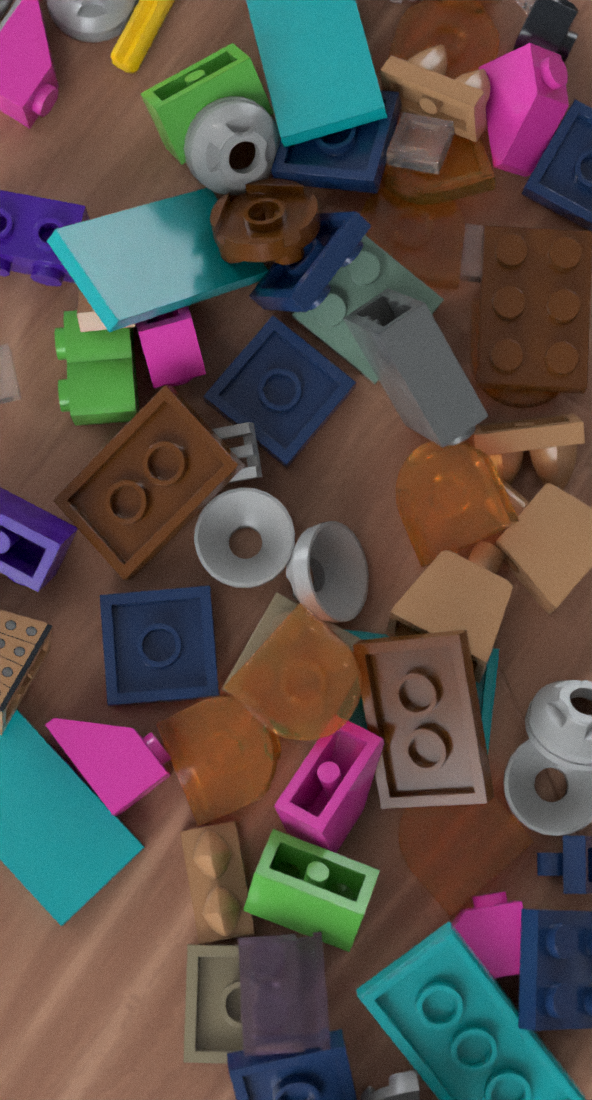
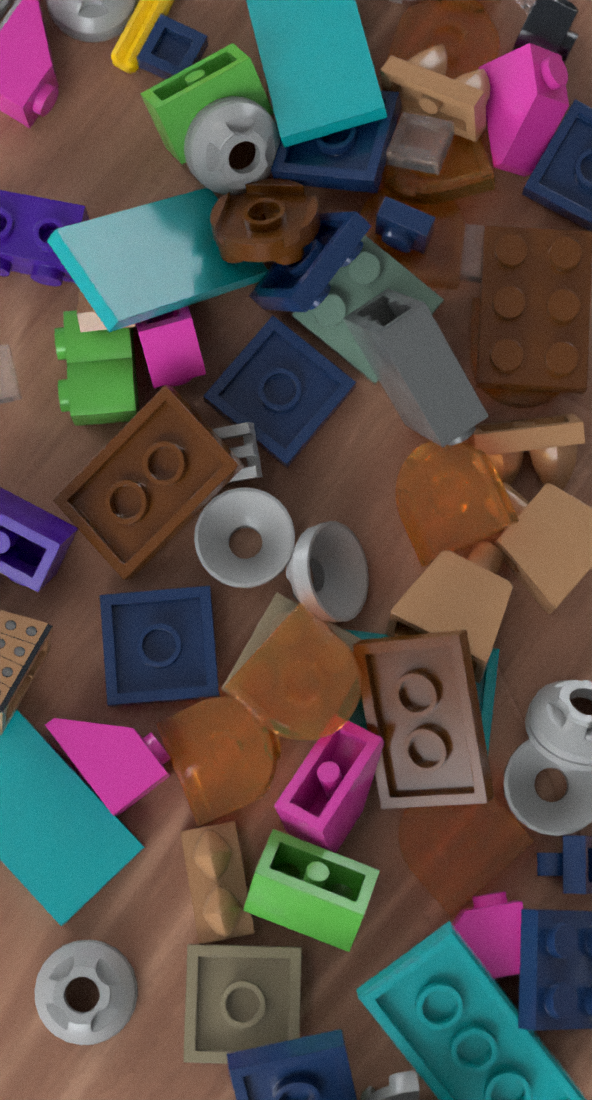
clear purple plate [238,932,331,1056] -> none
none -> light grey piece [35,939,138,1045]
none -> dark blue plate [137,14,208,80]
none -> dark blue plate [375,196,436,254]

